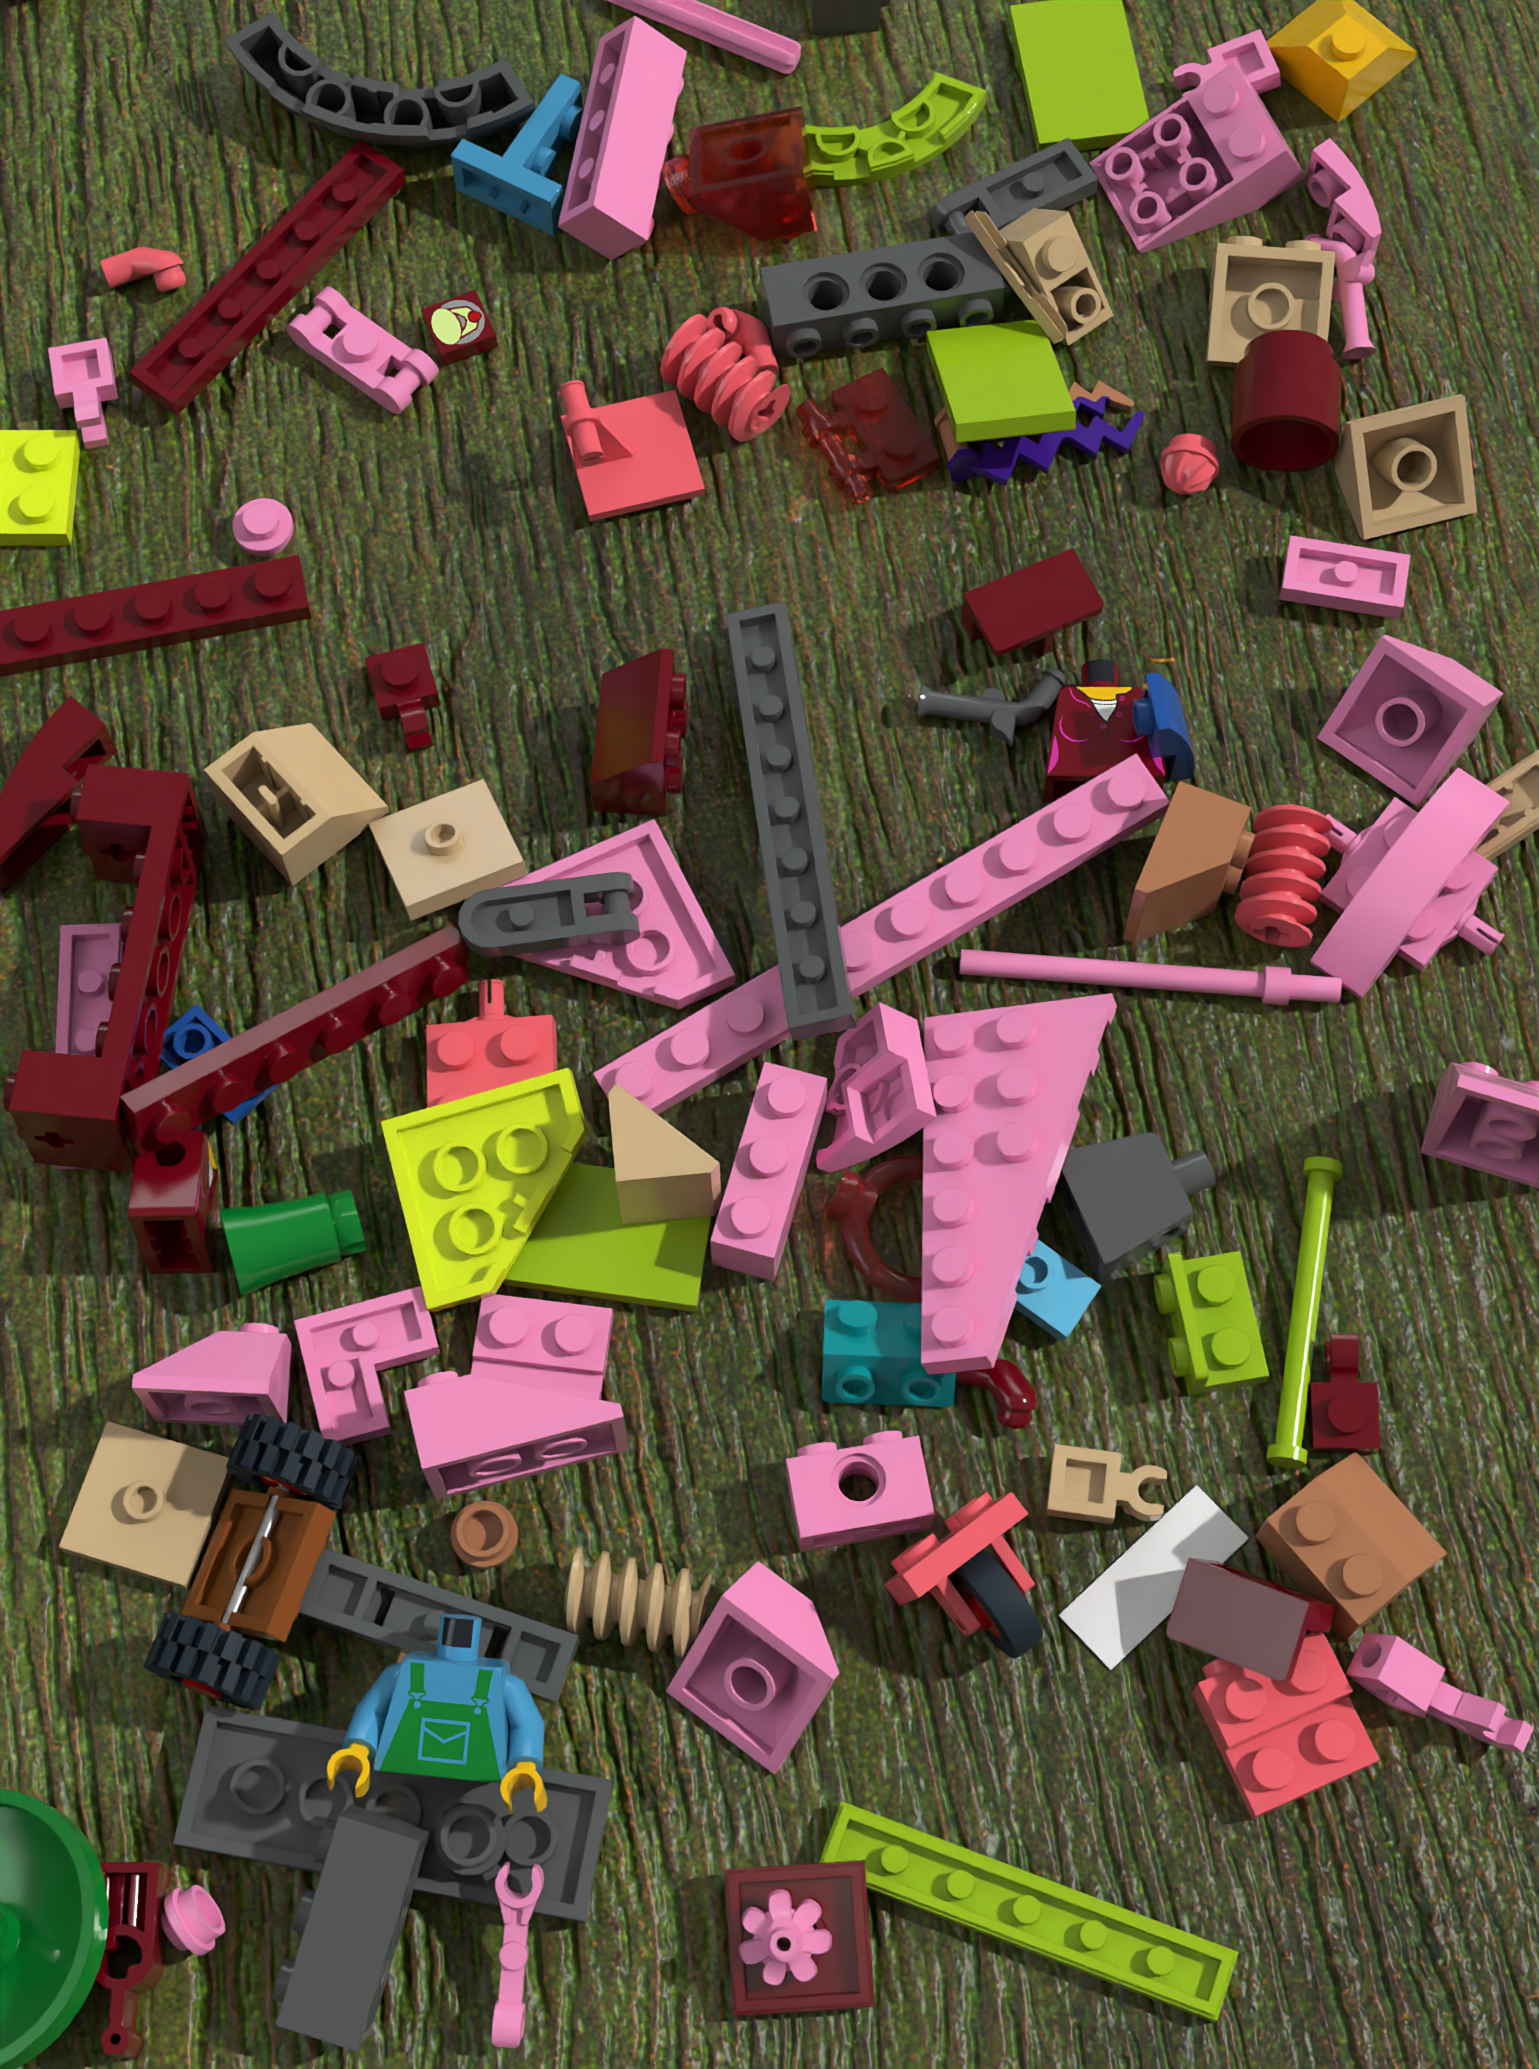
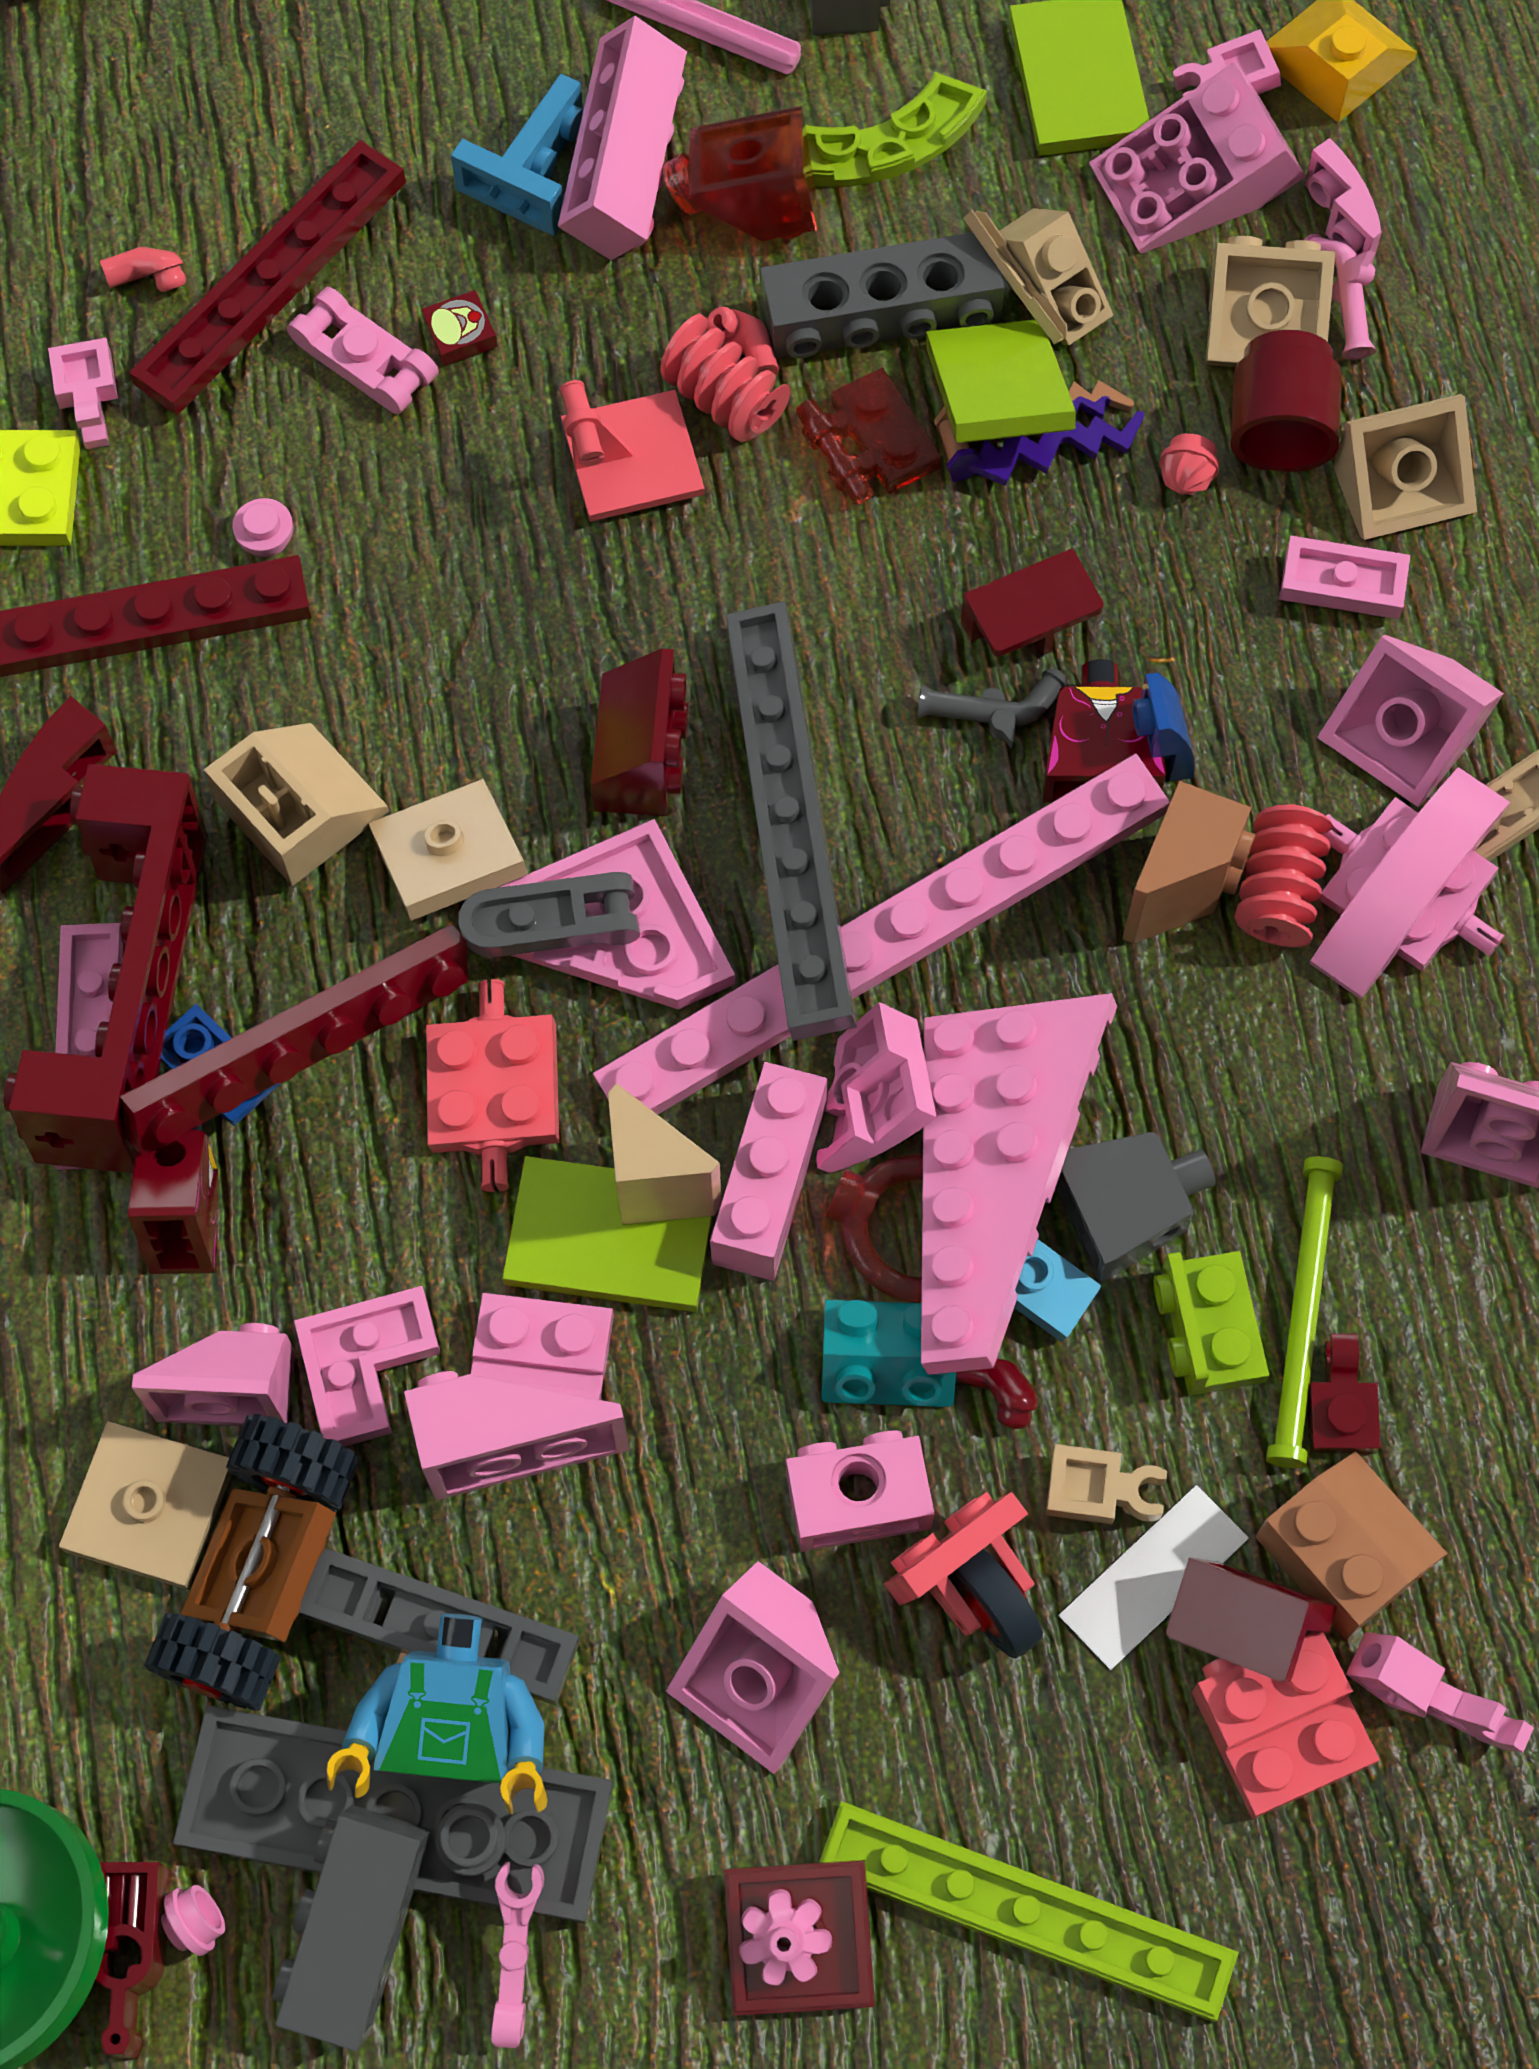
green plant [218,1189,366,1297] -> none
dark grey brick [224,12,536,148] -> none
dark red plate [365,642,441,752] -> none
neon yellow plate [381,1068,588,1312] -> none
nougat plate [450,1501,519,1569] -> none
tan piece [564,1546,712,1658] -> none
dark grey plate [929,137,1098,236] -> none
bright pink bar [959,949,1342,1006] -> none

